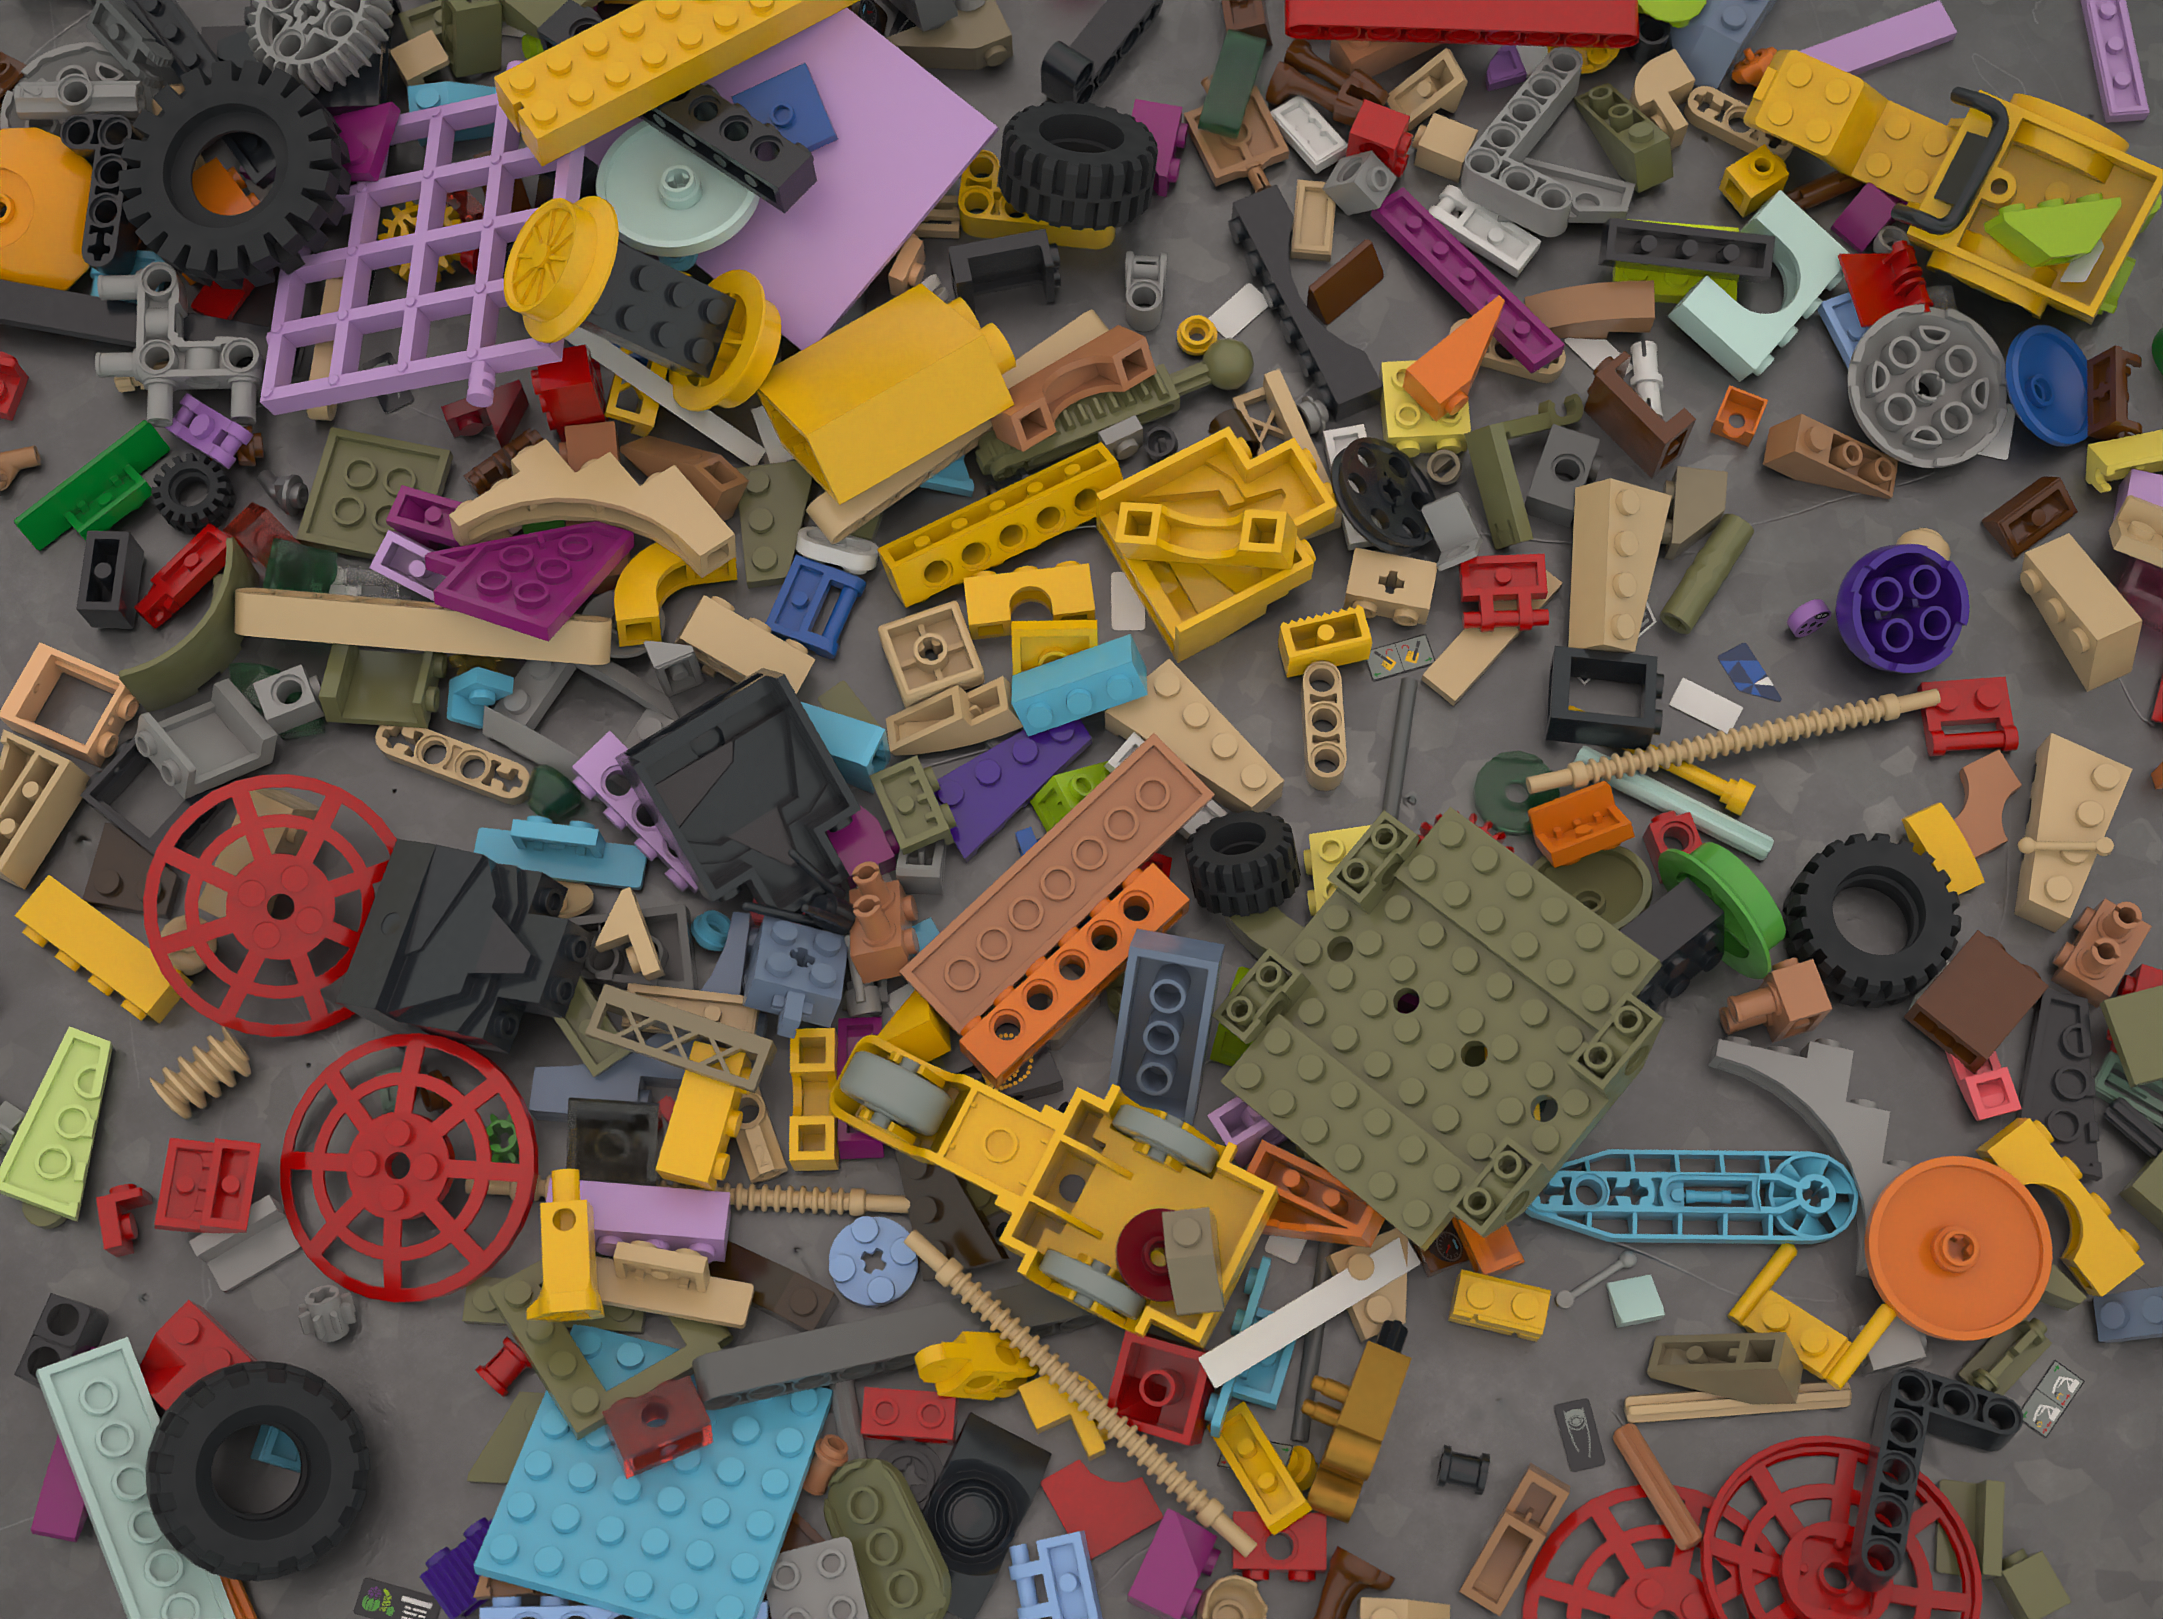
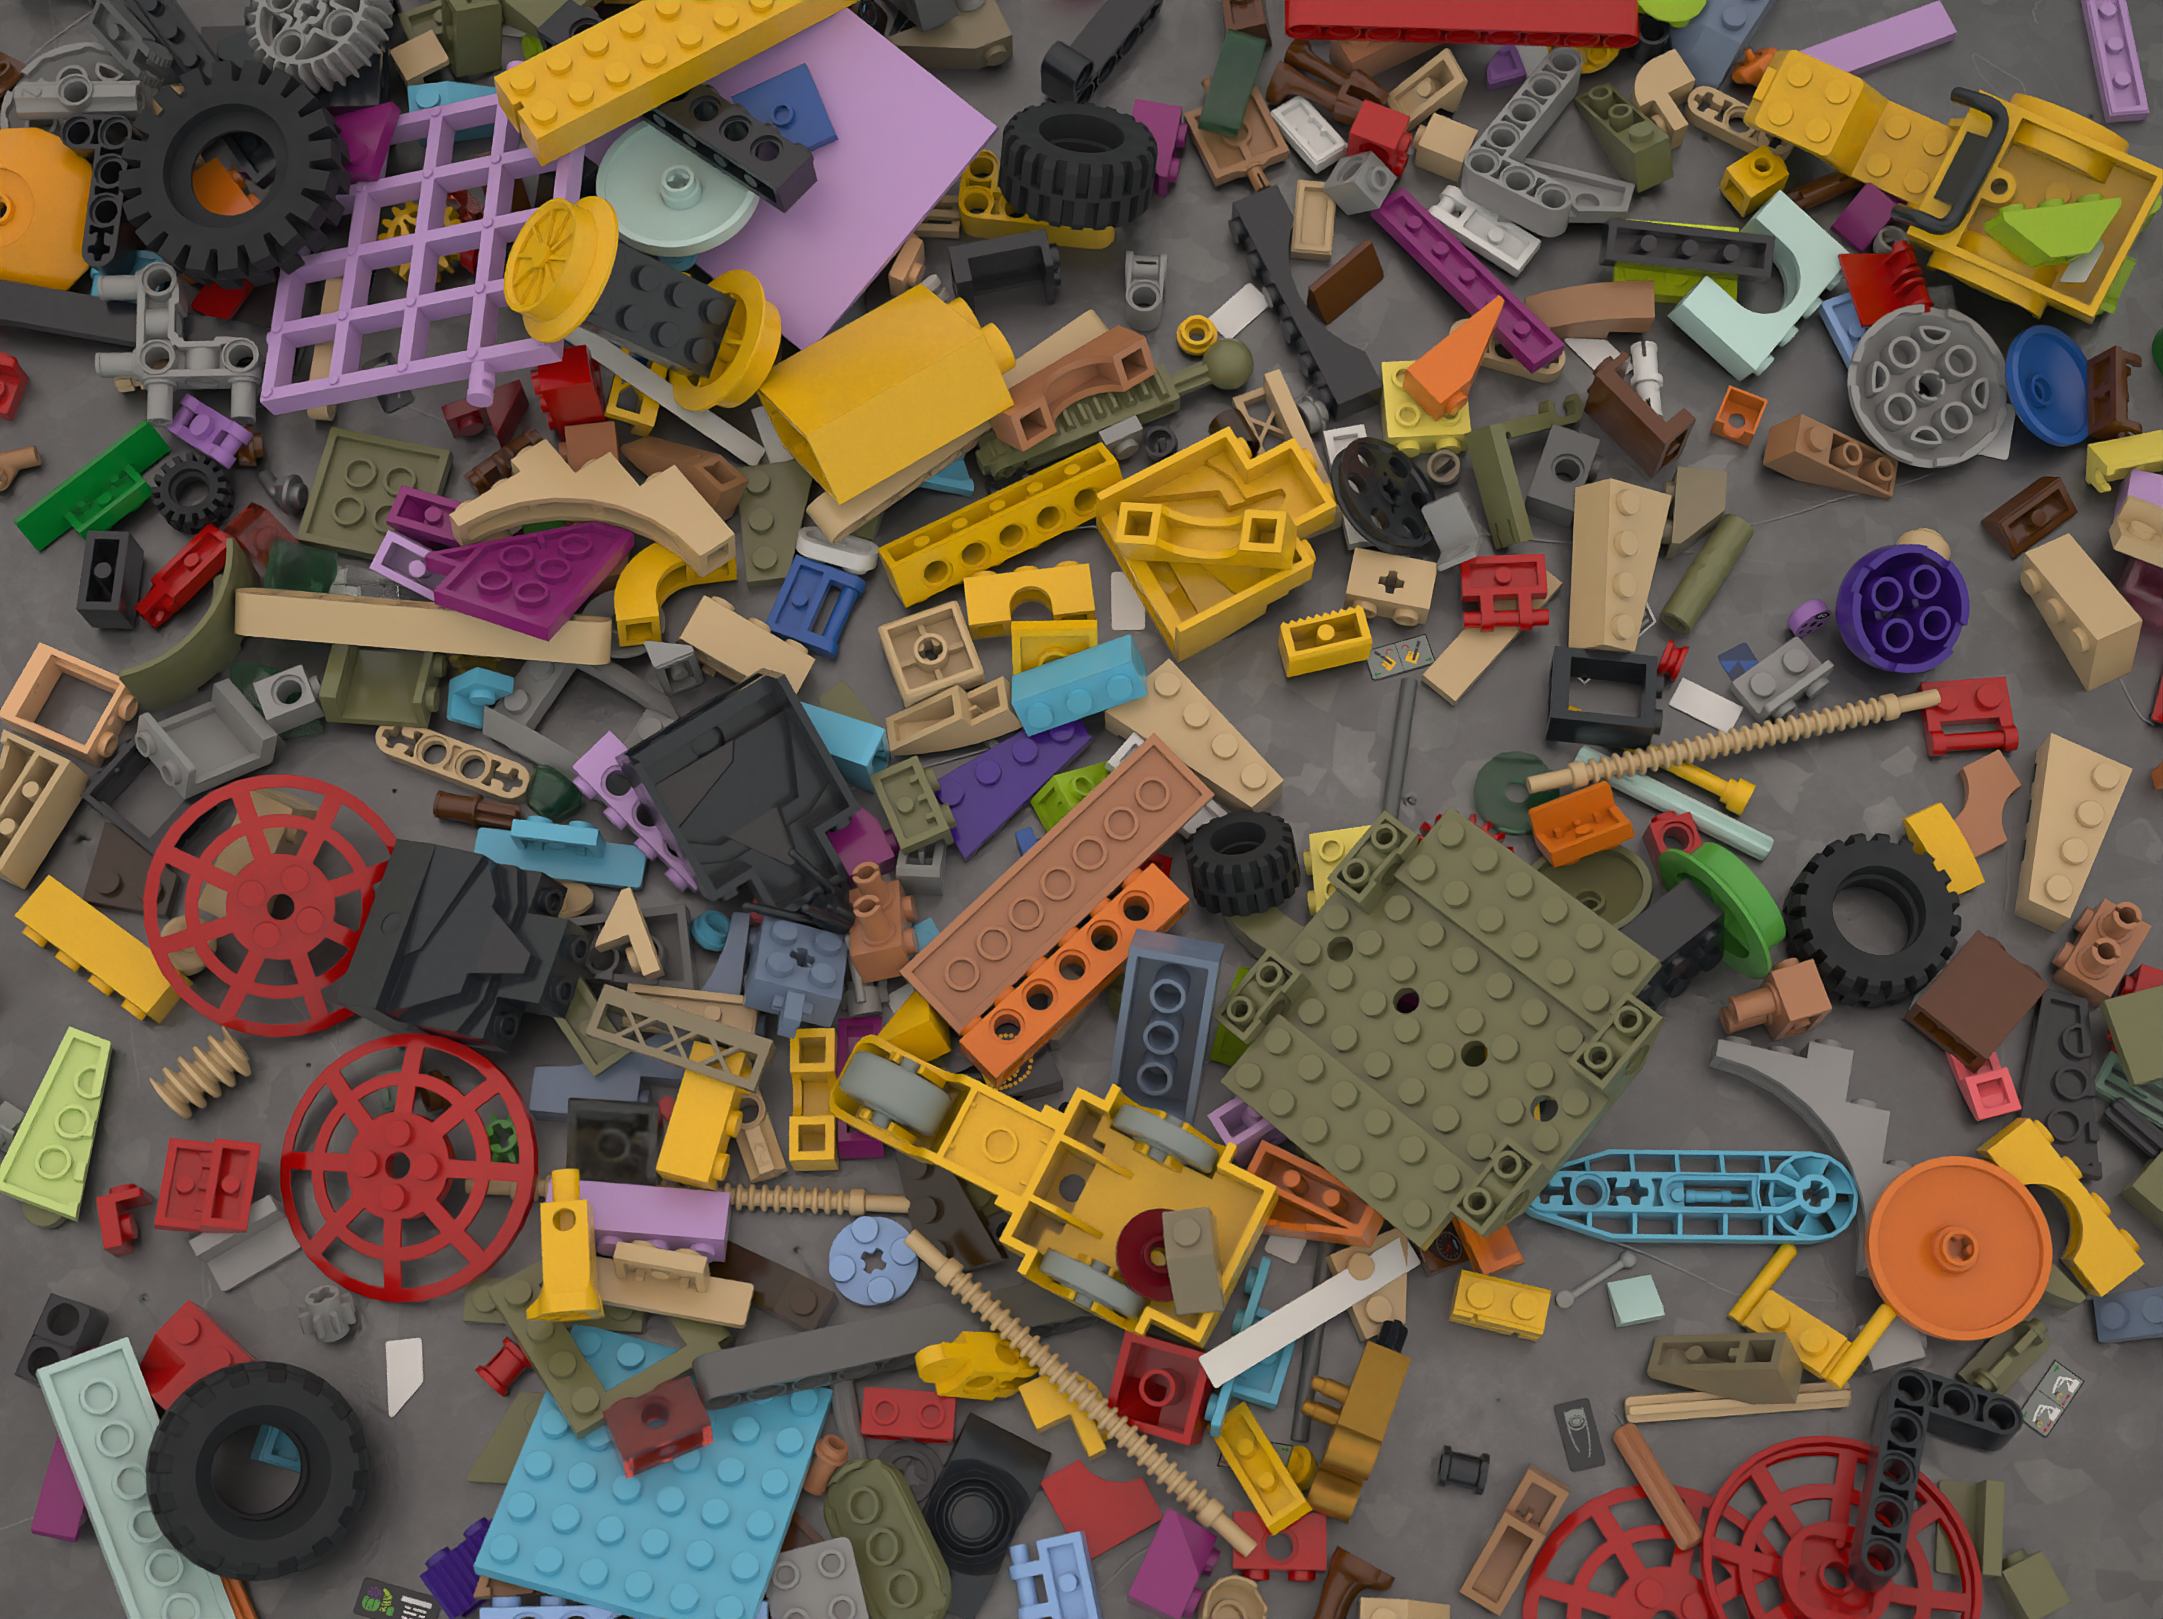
tan beam [1301,661,1347,791] -> none
tan hinge [2018,837,2114,856] -> none
none -> white sticker [386,1338,424,1417]
none -> reddish brown axle [433,790,521,830]
none -> red bush [1657,639,1689,682]
none -> light grey bracket [1729,636,1835,726]

